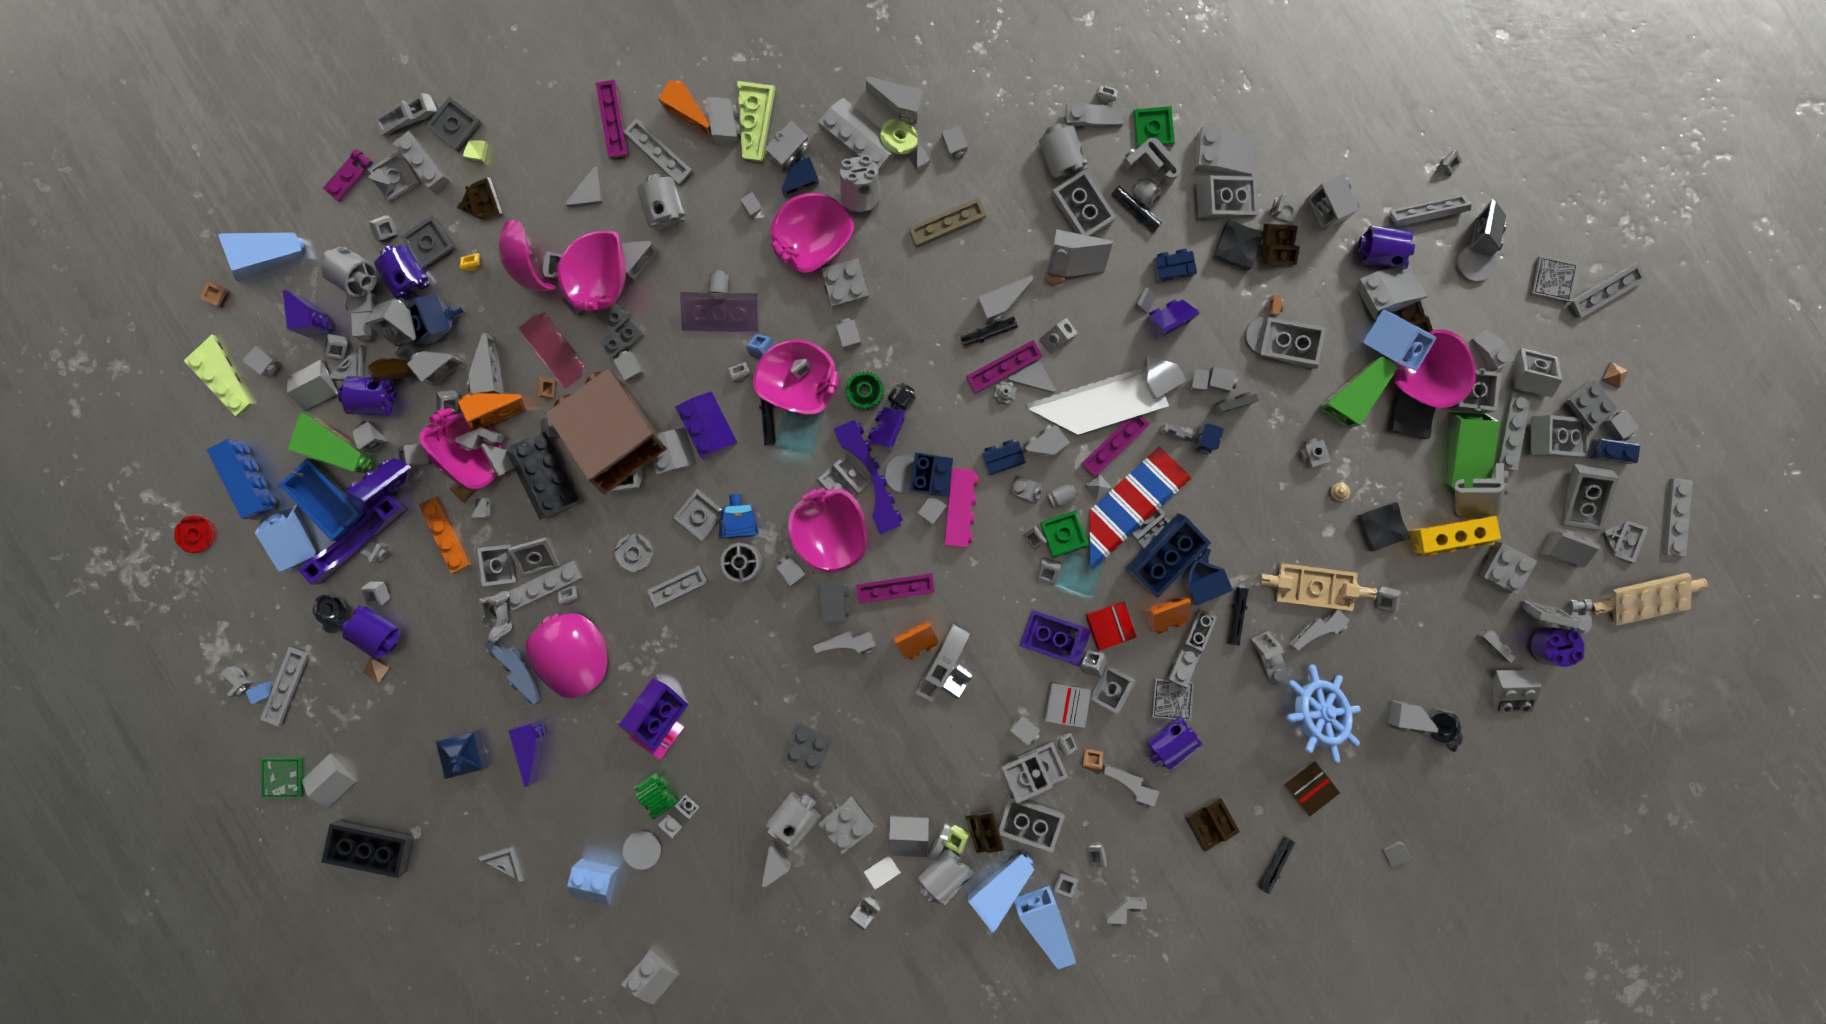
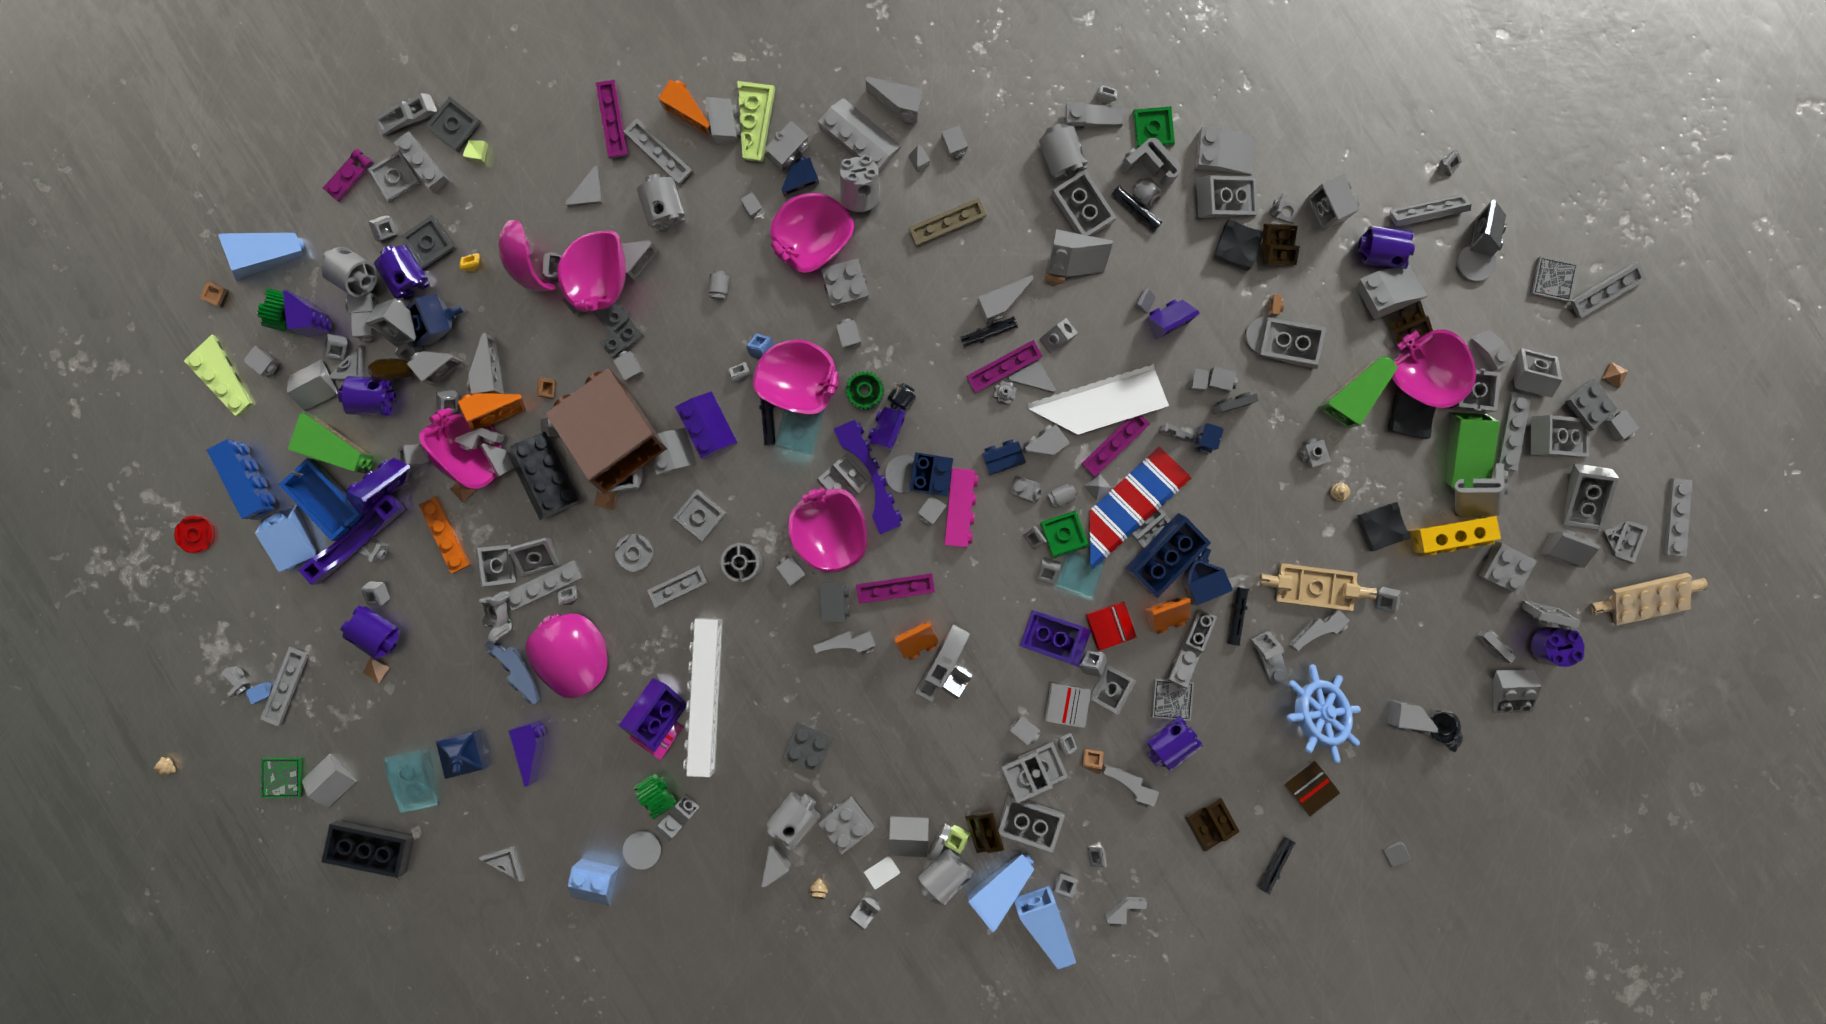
black hair [313,594,347,634] -> none
light grey slope [352,421,387,452] -> none
light grey slope [368,169,396,195] -> none
dark brown slope [457,177,503,220] -> none
light grey slope [471,498,490,518] -> none
clear pink windscreen [519,312,586,388] -> none
light grey slope [621,950,679,1005] -> none
clear purple tile [680,292,759,332] -> none
blue torso [719,494,759,539] -> none
slope [791,359,813,379] -> none
yellowish green tile [880,119,918,154] -> none
light grey slope [1142,357,1187,399] -> none
dark blue brick [1153,249,1197,283] -> none
light blue slope [1363,309,1437,371] -> none
light grey plate [1569,599,1592,634] -> none
dark blue brick [1591,438,1640,464] -> none
none -> tan plate [153,756,176,776]
none -> green brick [257,288,288,331]
none -> clear light blue slope [384,748,439,813]
none -> medium nougat plate [594,489,618,510]
none -> white brick [683,618,722,777]
none -> tan plate [809,878,828,899]

